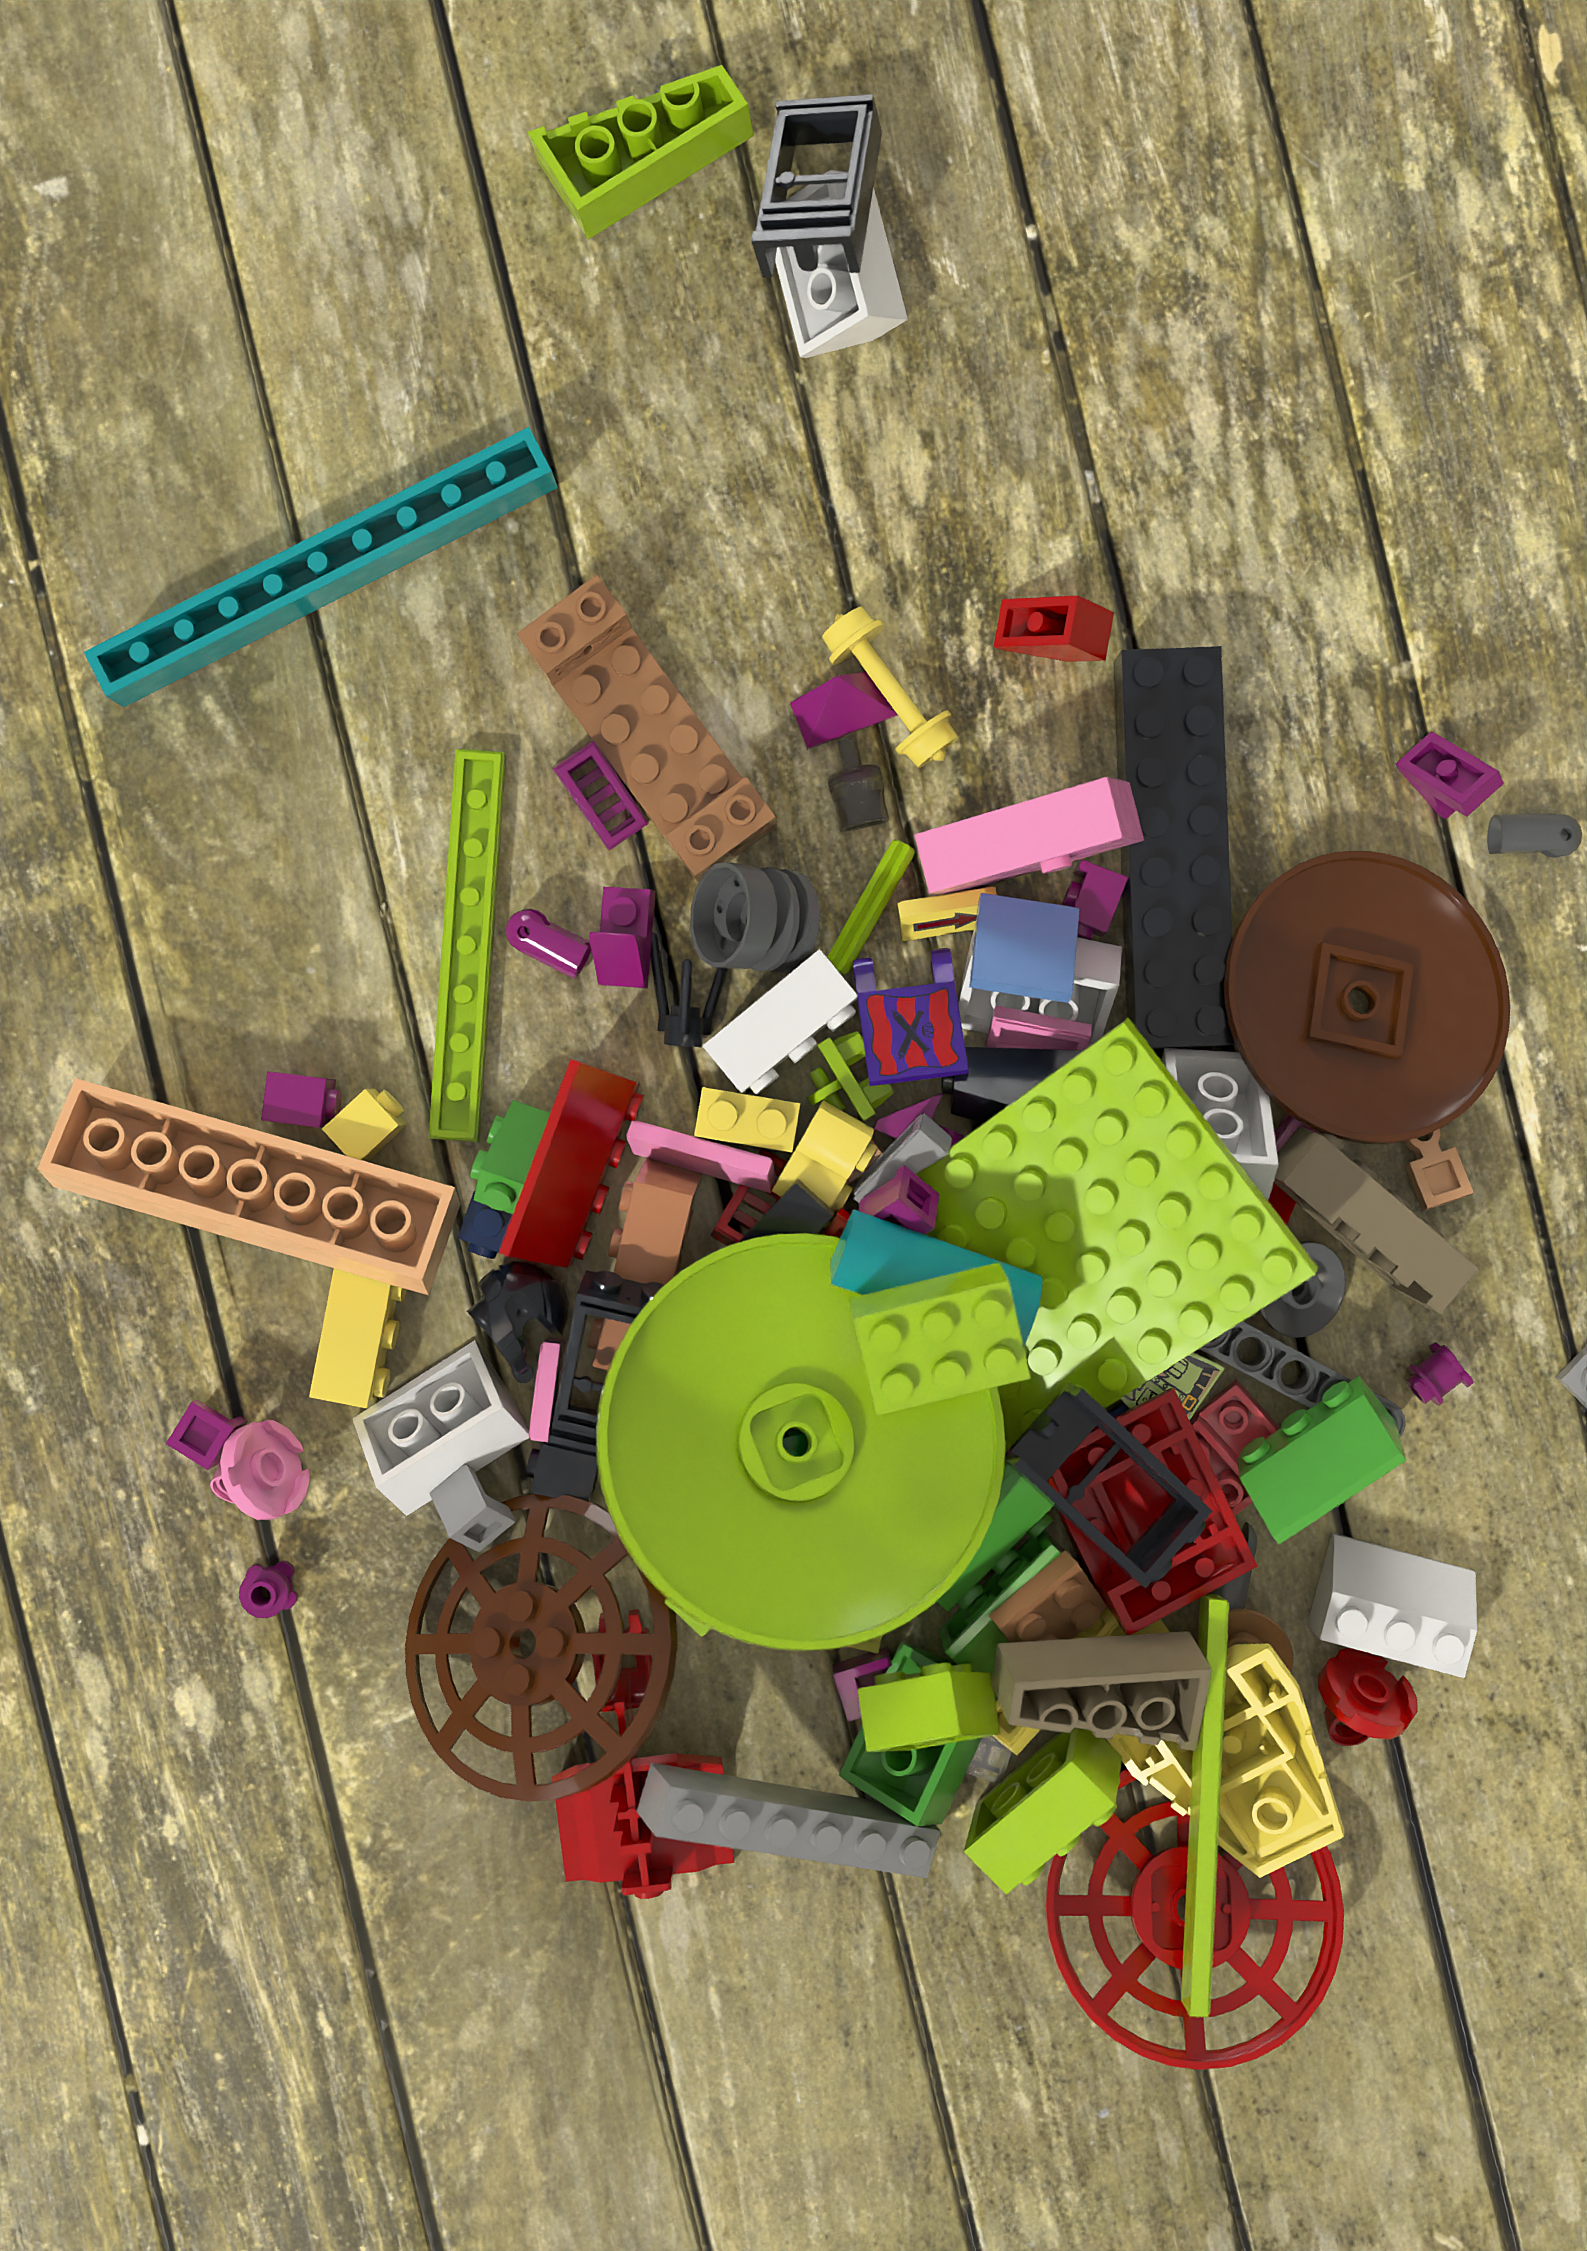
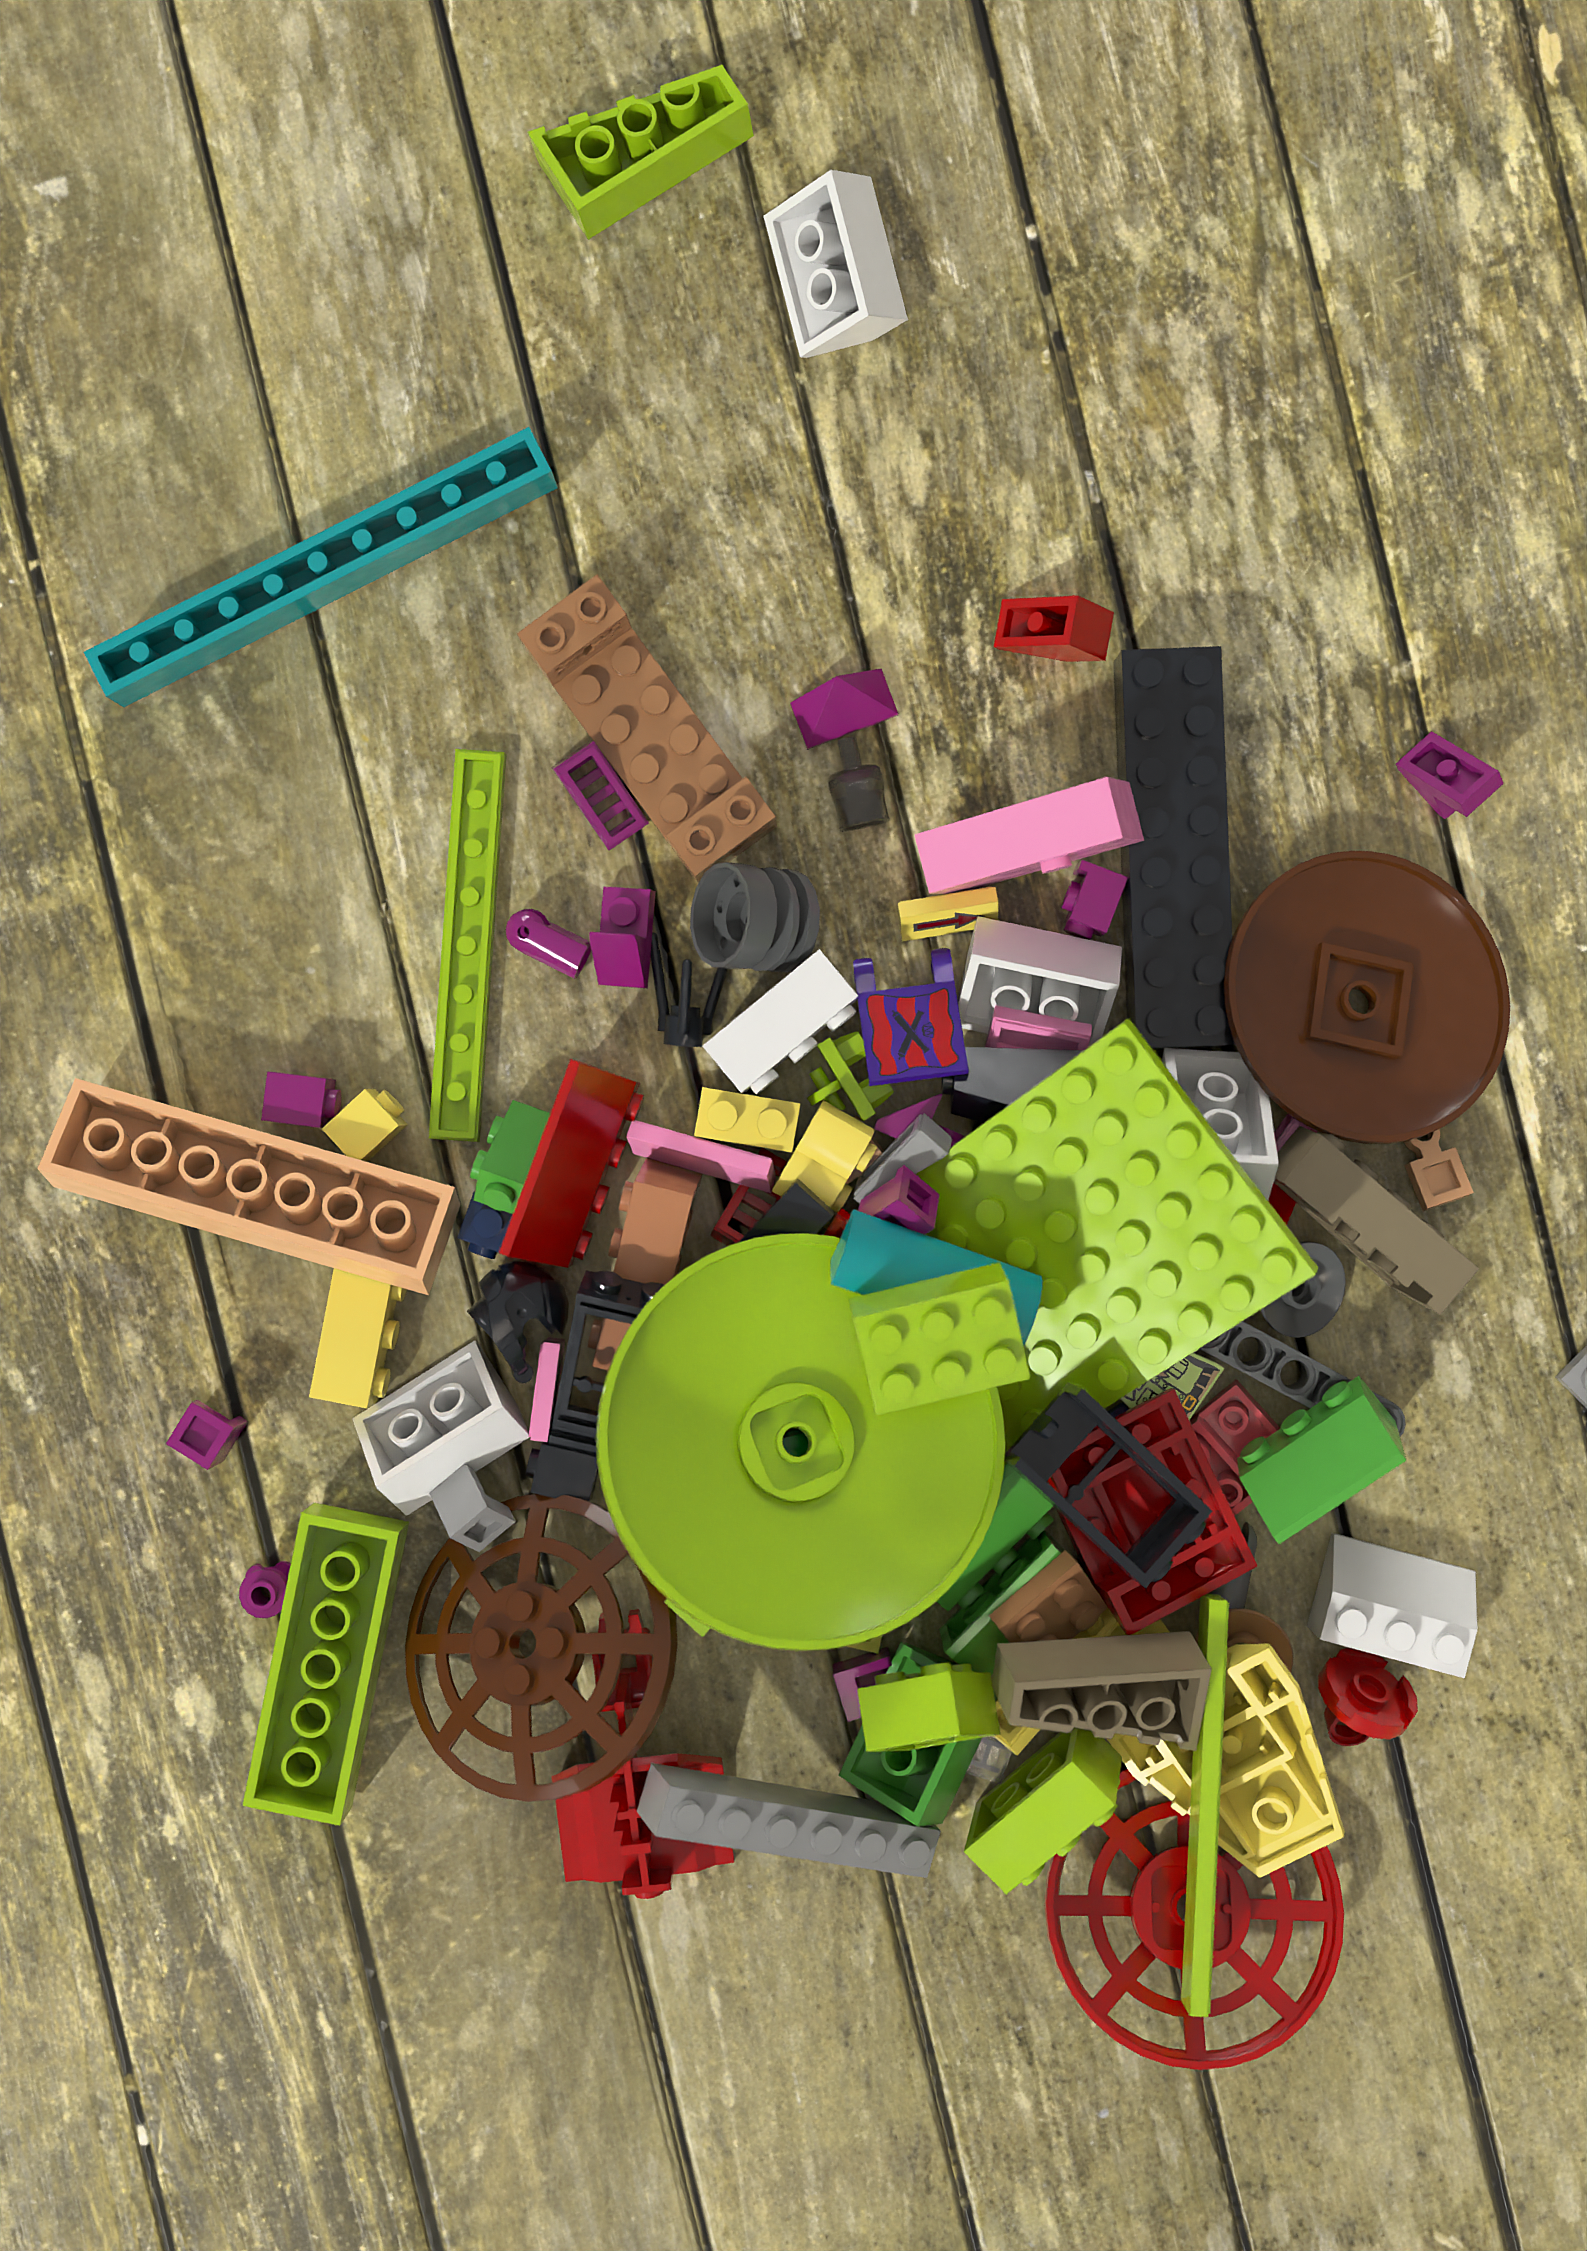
bright pink tile [210,1420,310,1520] -> none
black door [751,94,882,277] -> none
light yellow piece [822,606,958,768] -> none
lime axle [827,839,915,975] -> none
medium blue tile [969,893,1080,1003] -> none
magenta brick [1406,1342,1474,1406] -> none
dark grey piece [1487,813,1583,858] -> none
none -> lime brick [242,1502,409,1826]

